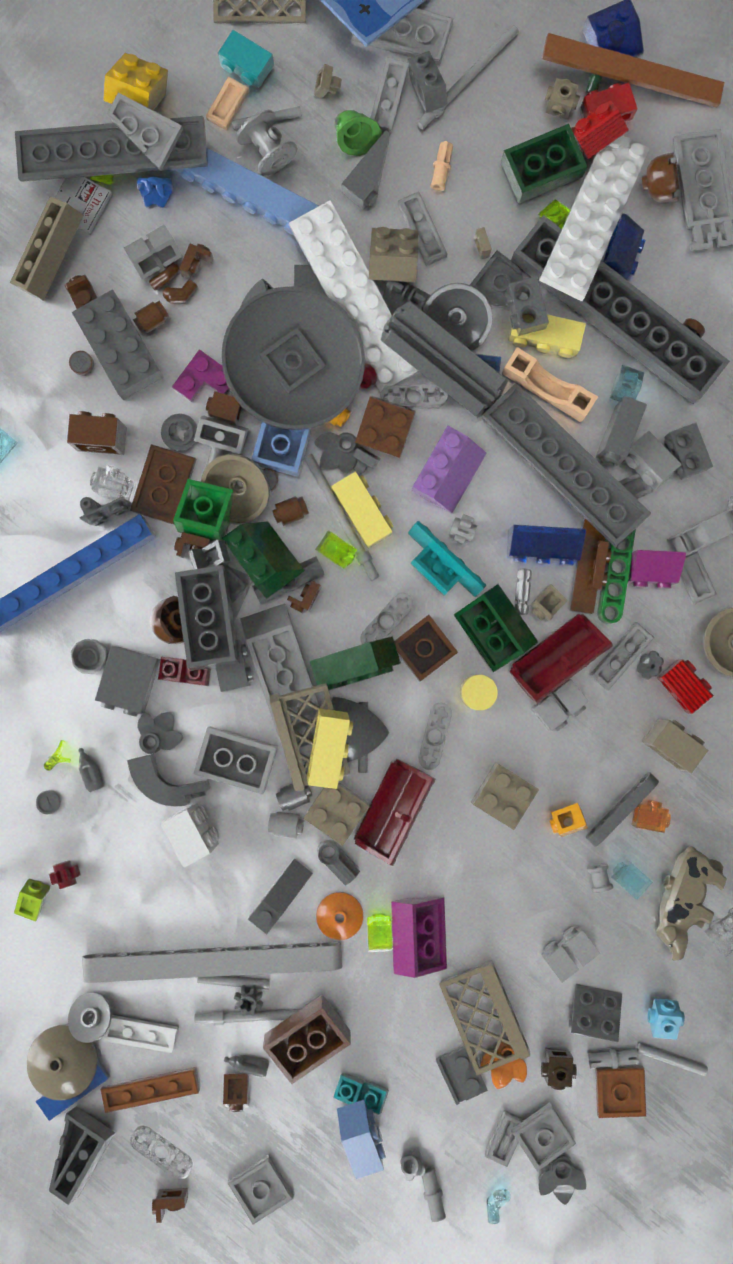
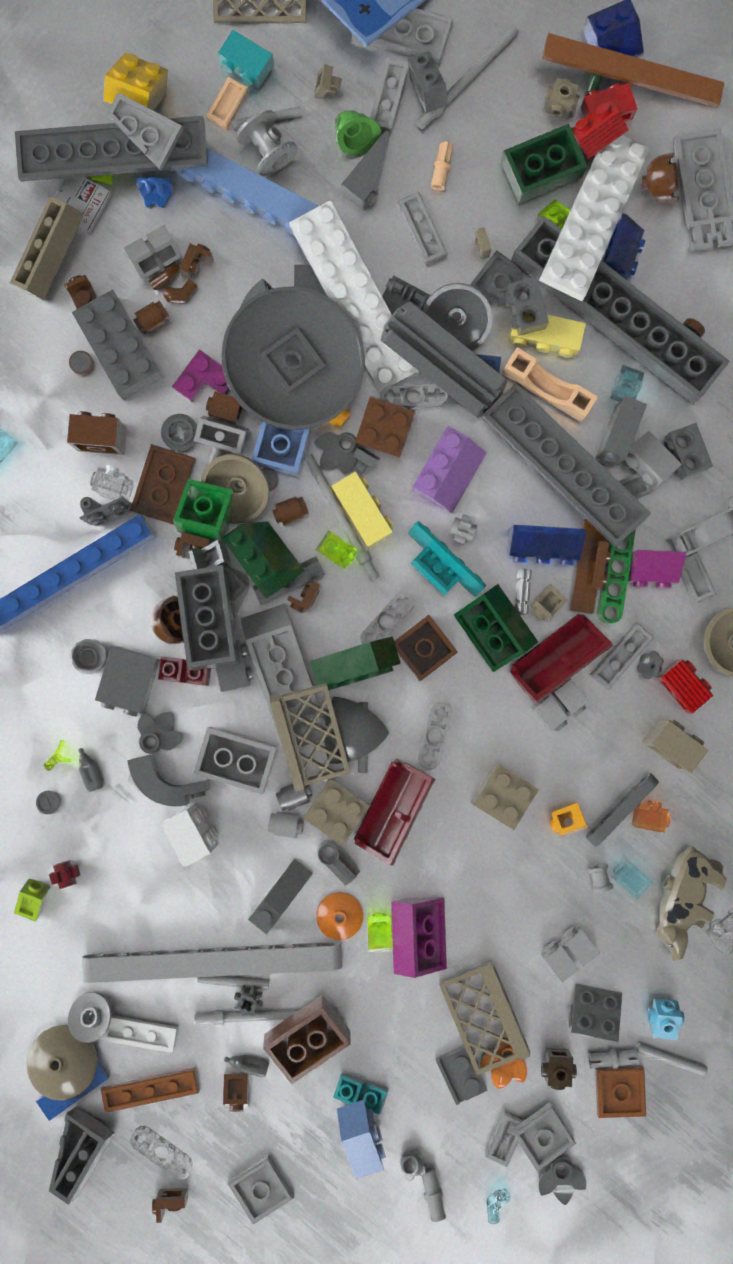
light yellow brick [307,708,353,789] -> none
dark red tile [360,363,377,389] -> none
dark tan brick [369,227,419,282] -> none
light yellow piece [460,675,498,710] -> none

